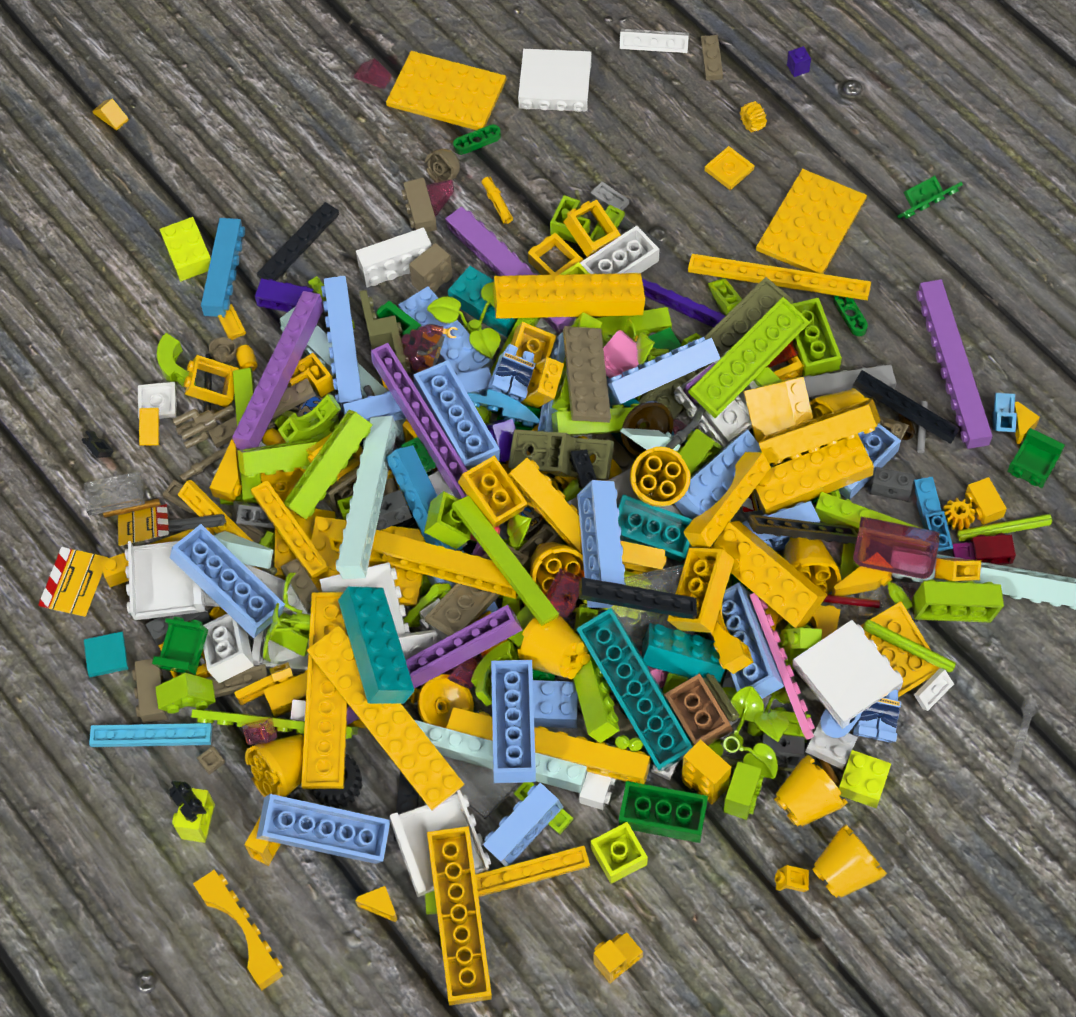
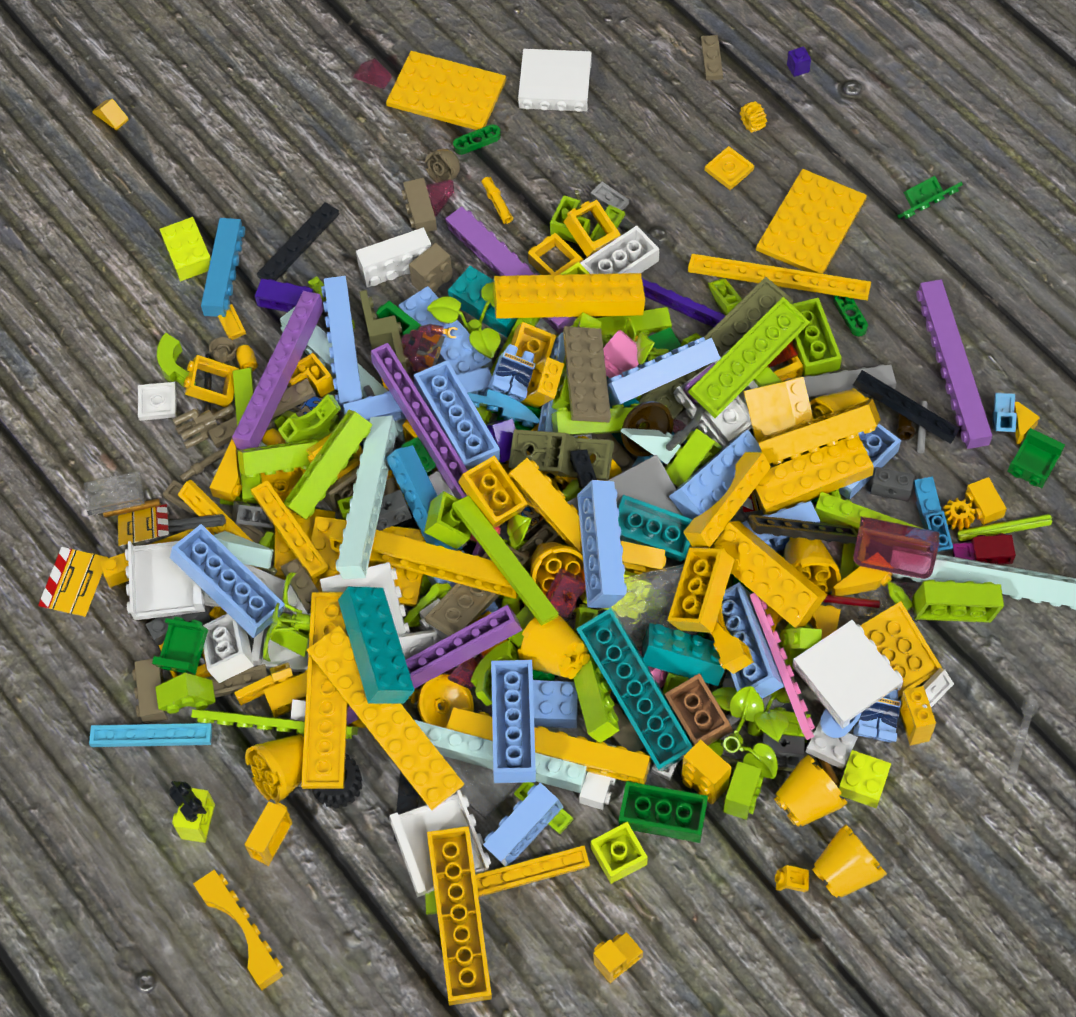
black plate [82,430,114,458] -> none
teal tile [84,632,129,678] -> none
yellow tile [139,408,159,446] -> none
dark tan tile [197,746,226,775] -> none
clear pink slope [242,717,278,745] -> none
light blue brick [256,794,390,864] -> none
yellow slope [355,886,397,922] -> none
black plate [579,577,697,619] -> none
lime piece [615,735,643,752] -> none
white fence [620,29,689,53] -> none
yellow cone [630,447,690,507] -> none
olive axle [703,674,739,722] -> none
lime axle [863,620,956,672] -> none
dark tan hinge [879,416,909,440] -> none
yellow slope [935,558,981,581] -> none
none -> yellow window [899,686,936,746]

